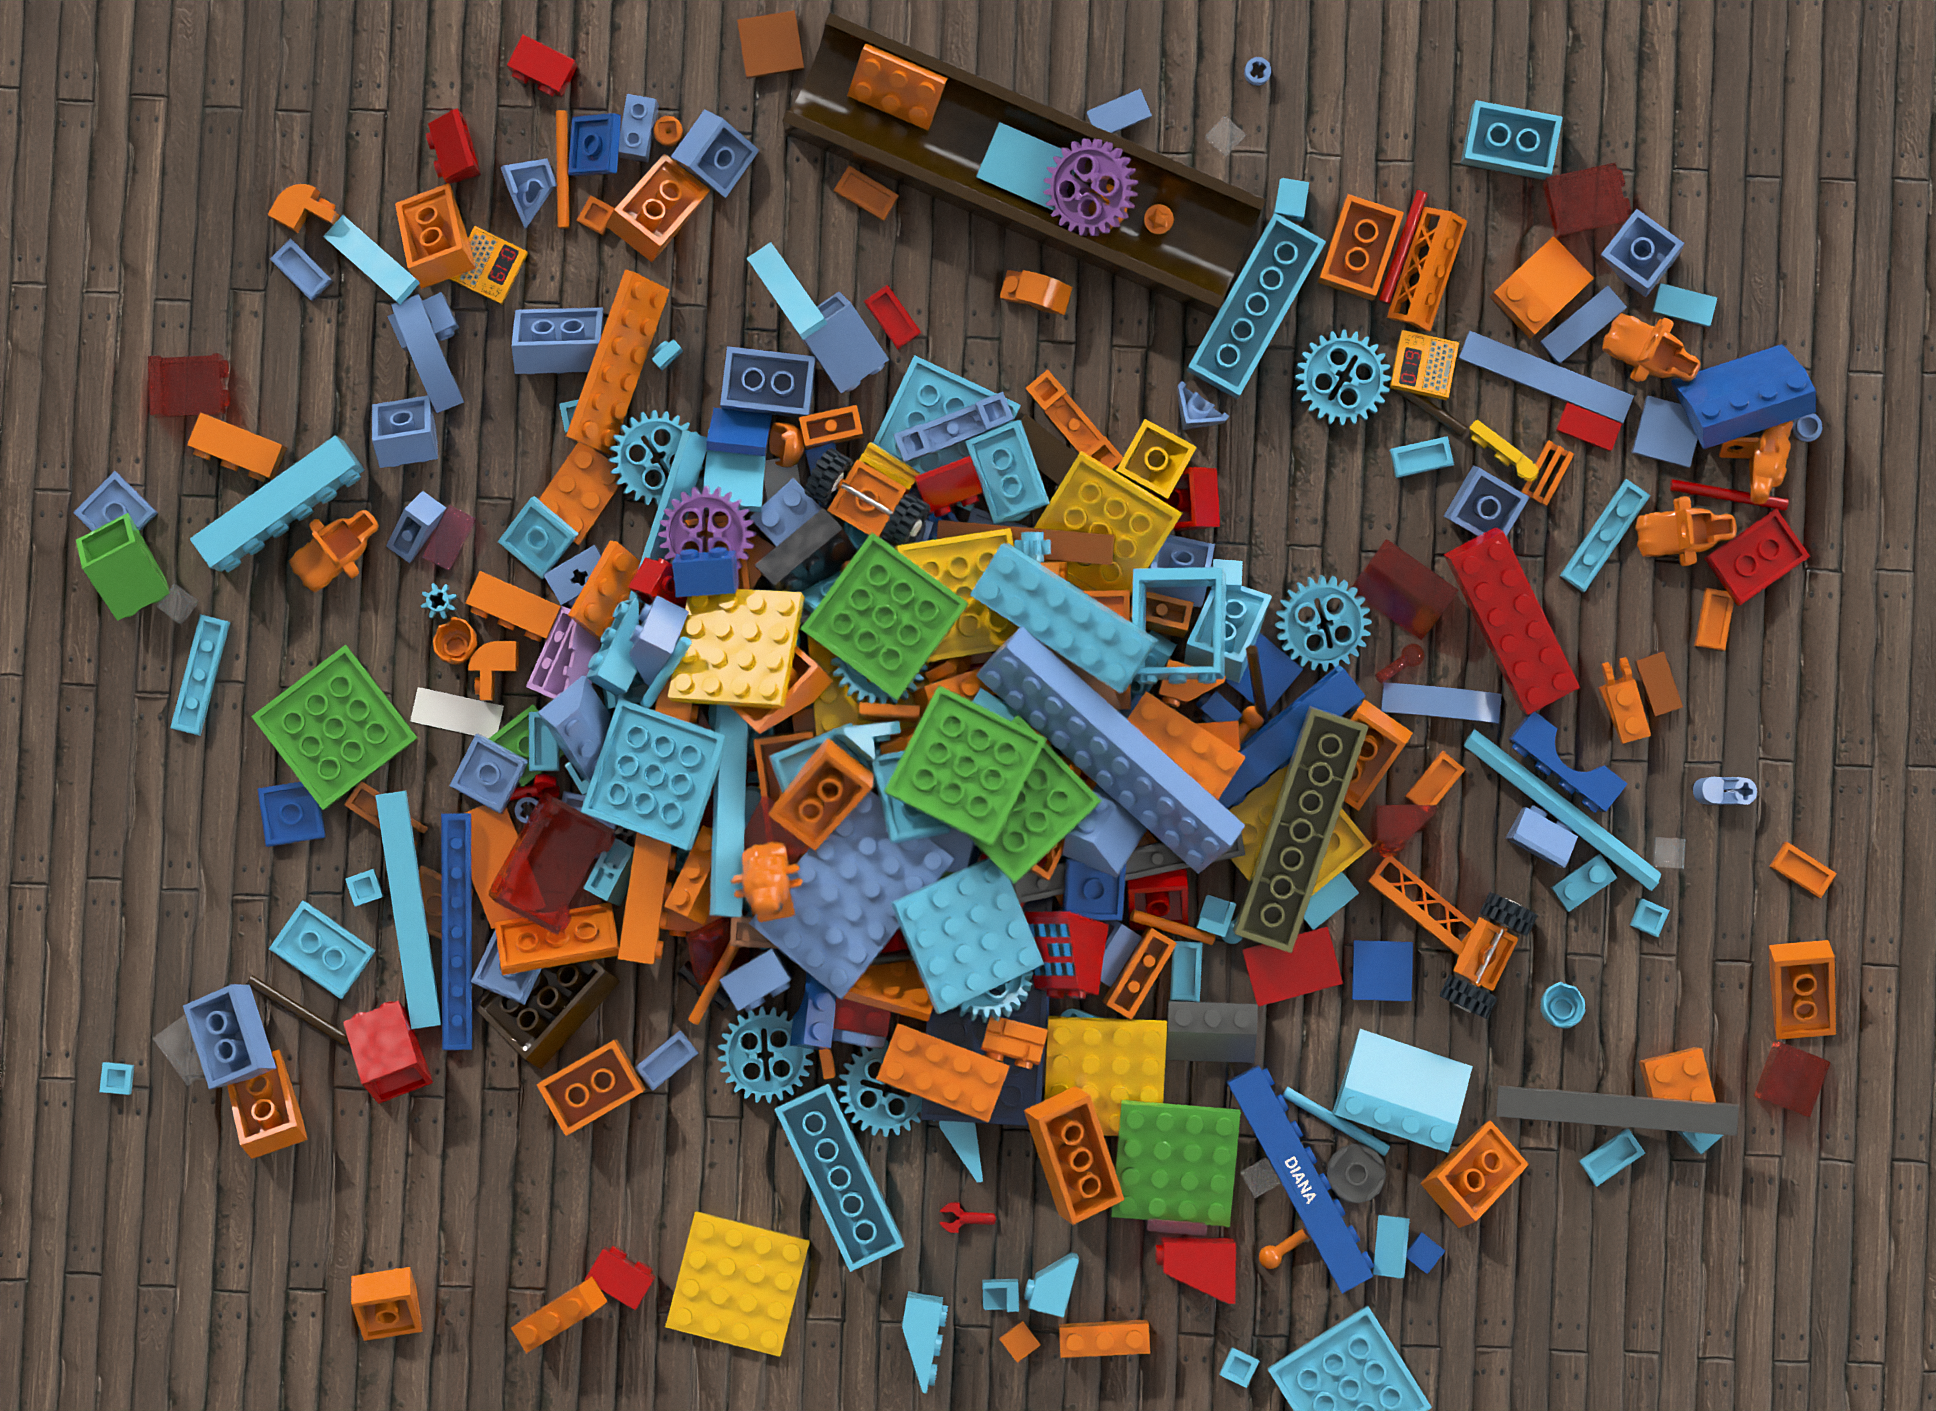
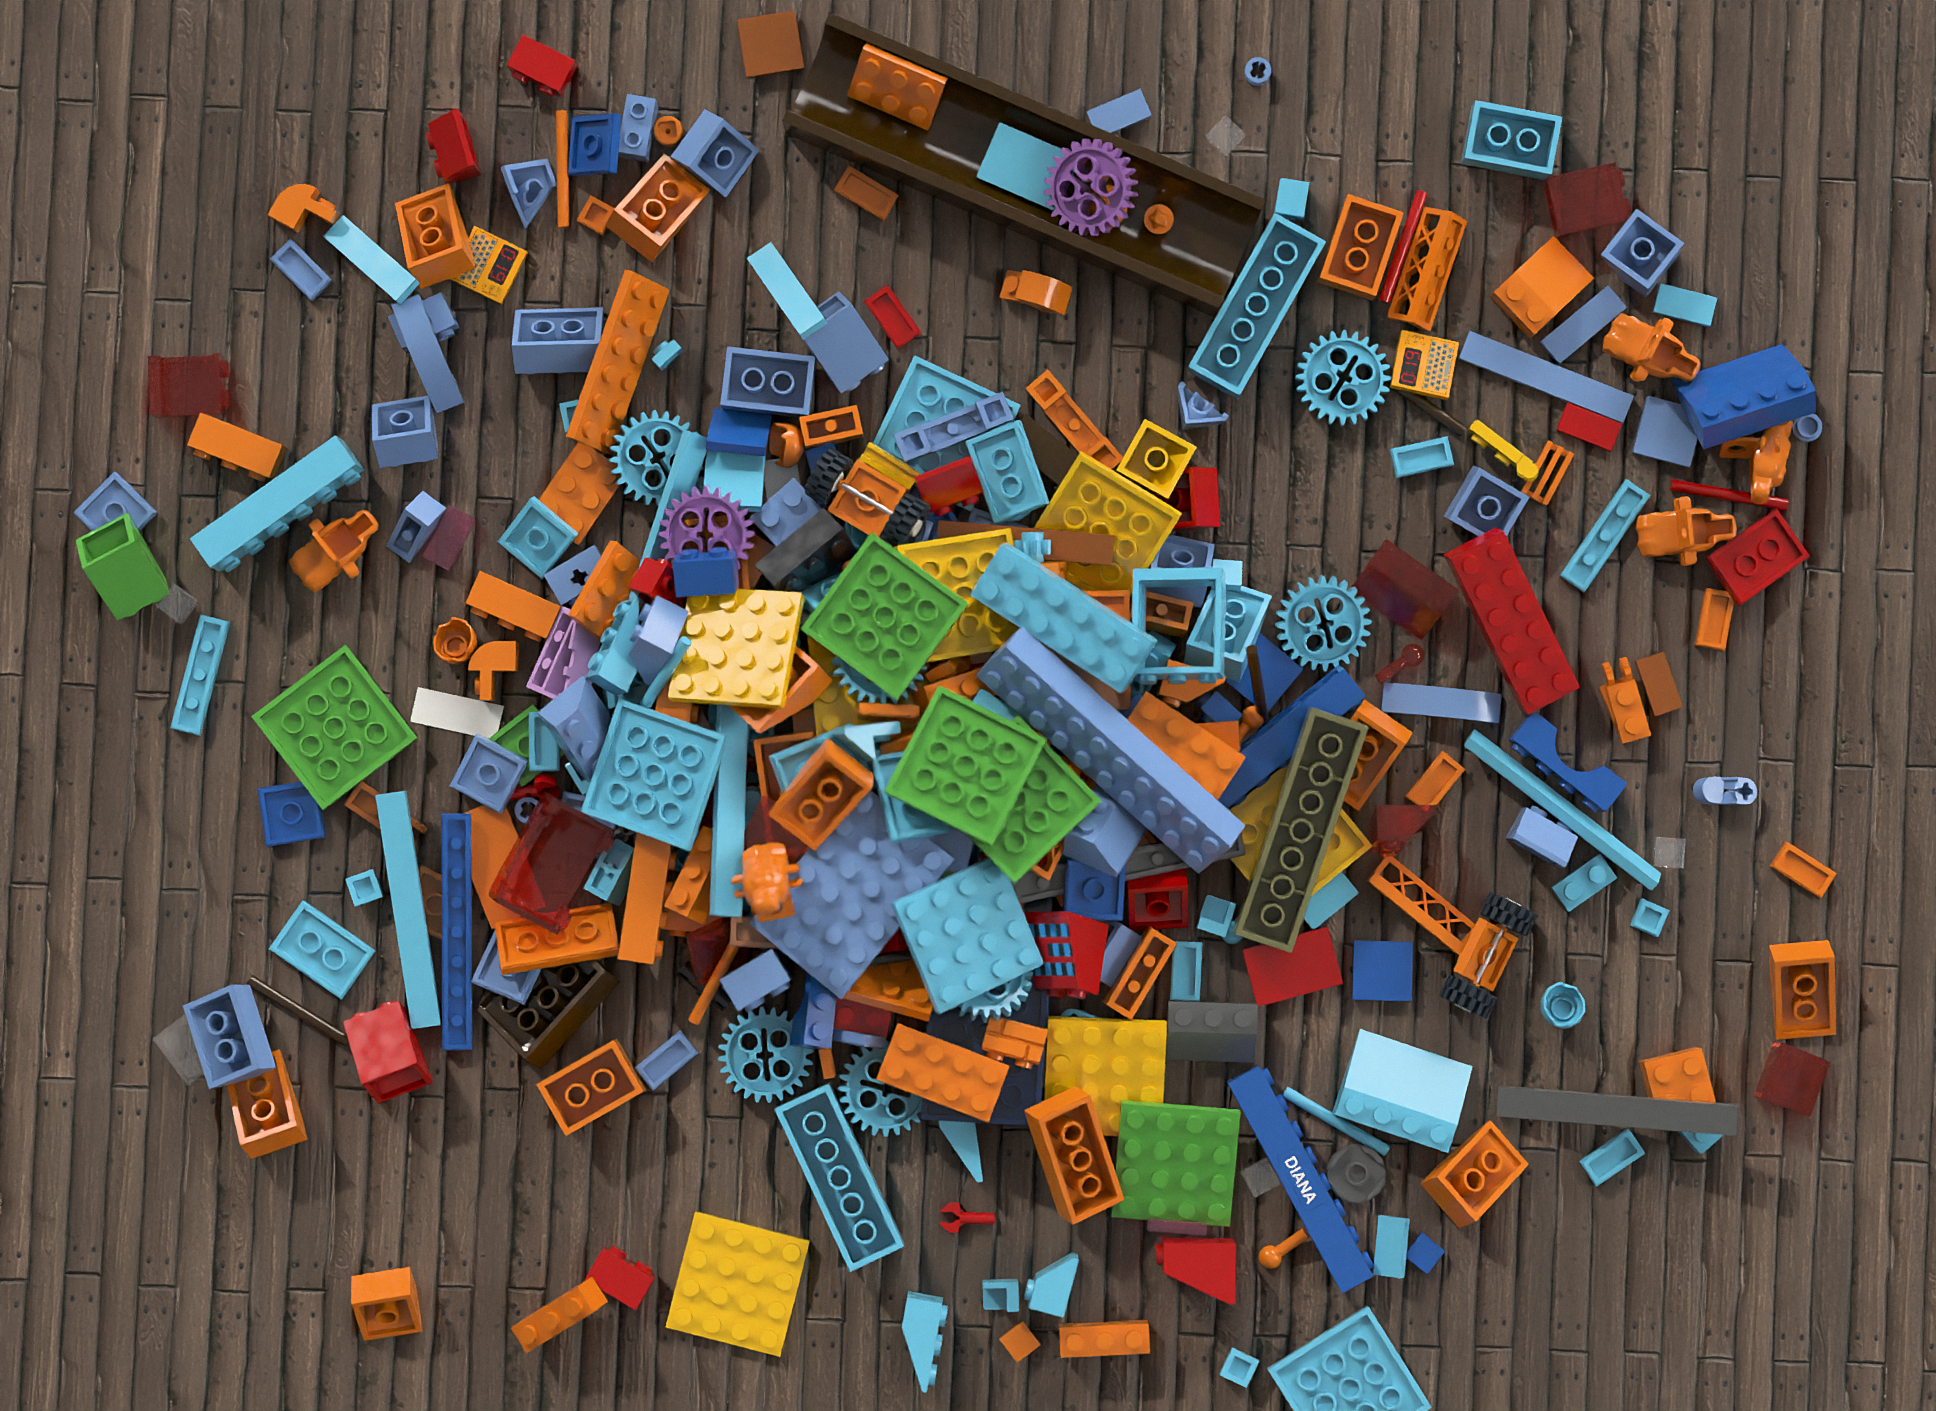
medium azure plate [100,1062,134,1095] -> none
medium azure gear [420,583,458,619] -> none
orange bar [1130,909,1216,945] -> none

